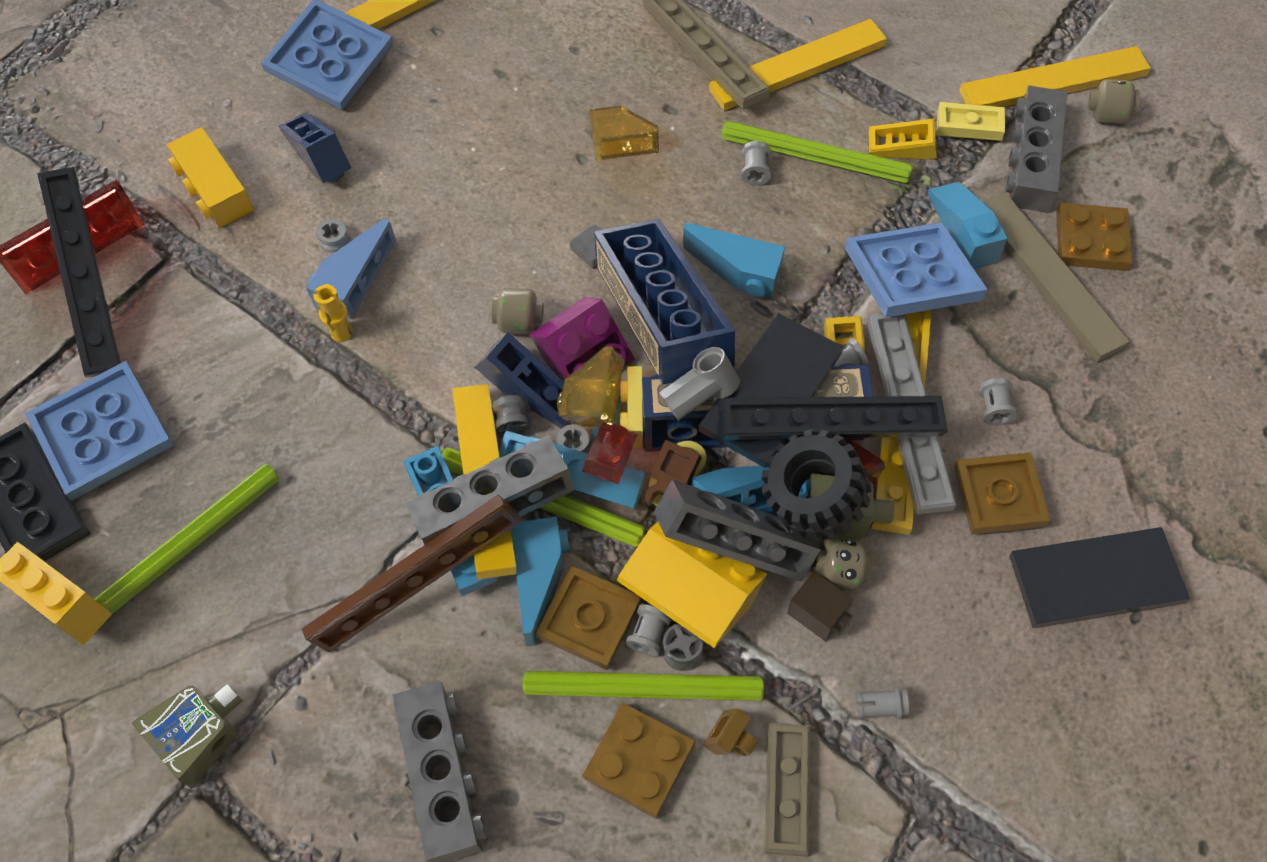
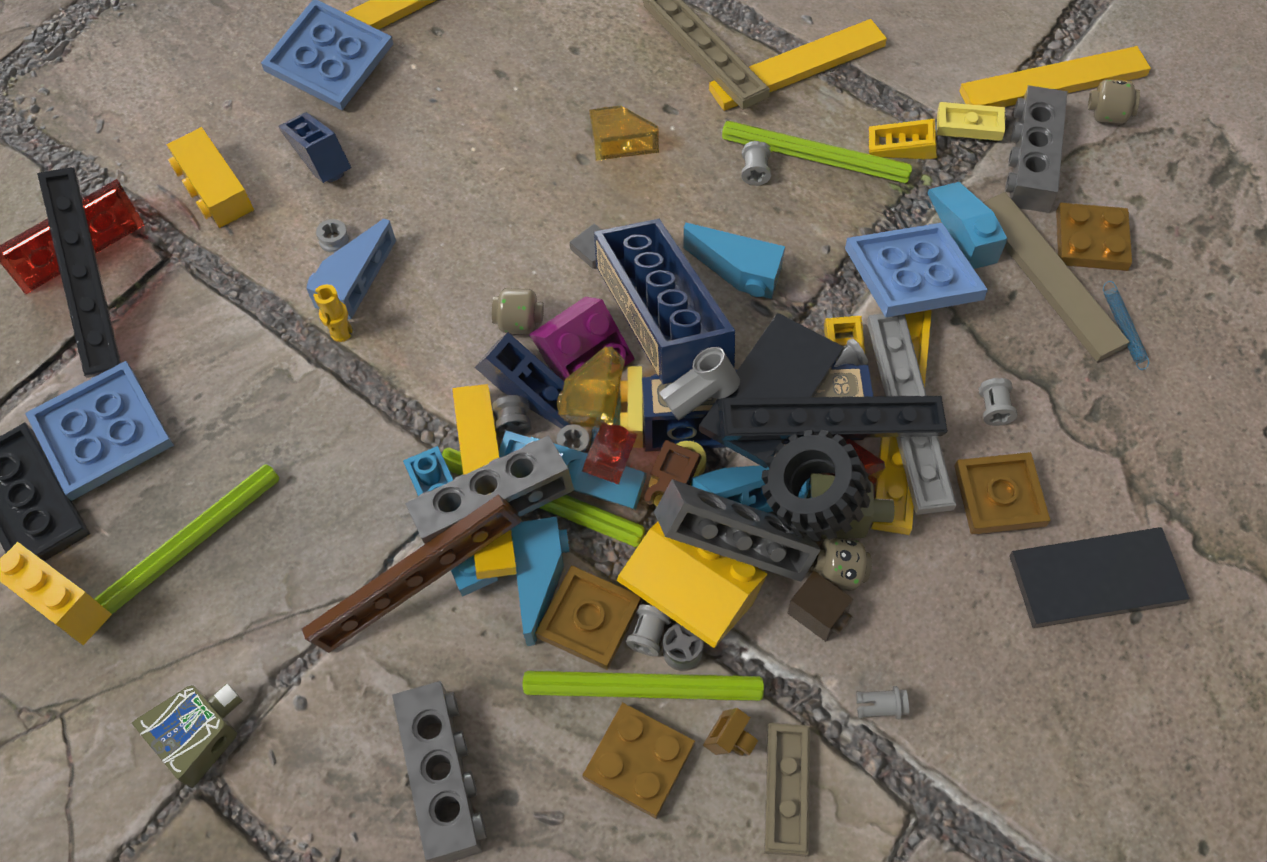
none -> dark azure piece [1103,281,1149,370]

